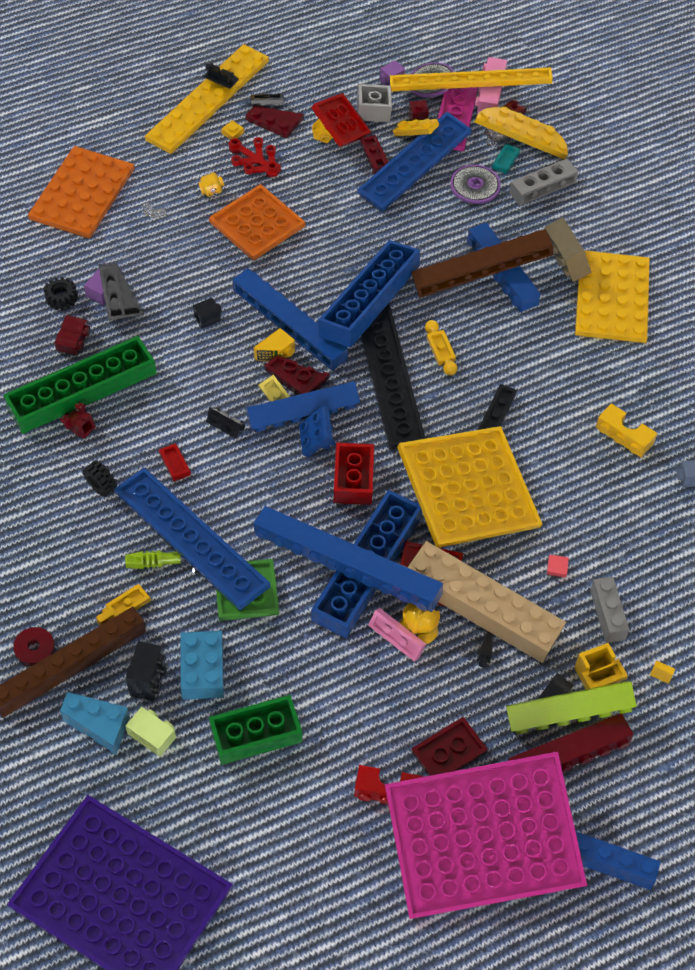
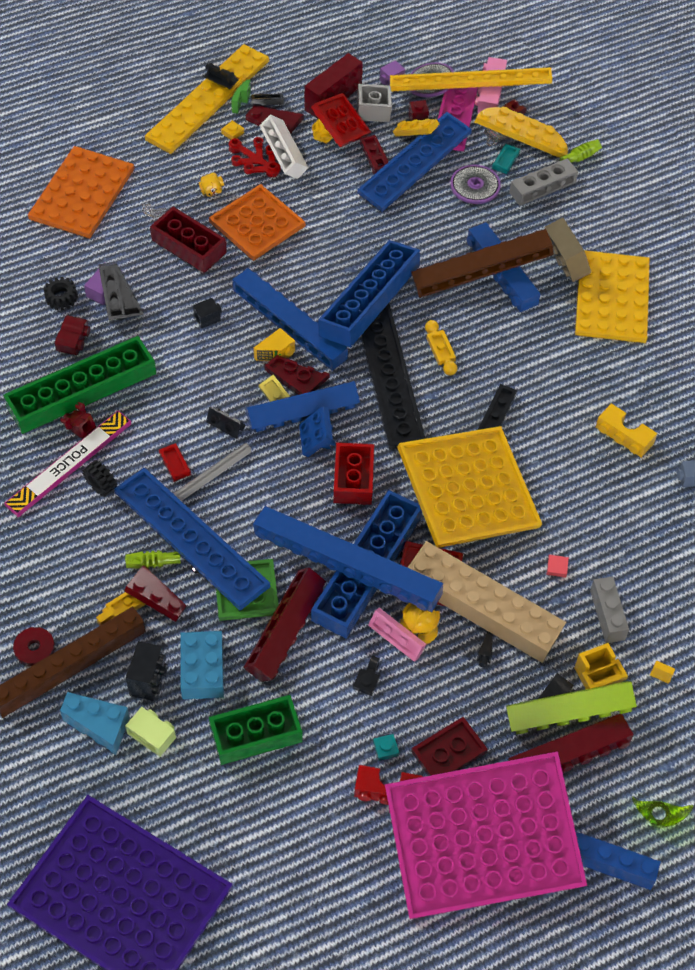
none -> tile [4,411,131,517]
none -> dark red wing [124,565,187,622]
none -> dark red brick [150,206,227,273]
none -> light grey axle [173,443,251,501]
none -> bright green slope [231,79,251,113]
none -> dark red brick [243,567,326,682]
none -> white brick [260,115,308,179]
none -> dark red brick [304,53,363,119]
none -> black plate [353,656,380,696]
none -> teal plate [373,734,399,761]
none -> lime hinge [560,139,602,163]
none -> clear neon green piece [632,796,693,829]

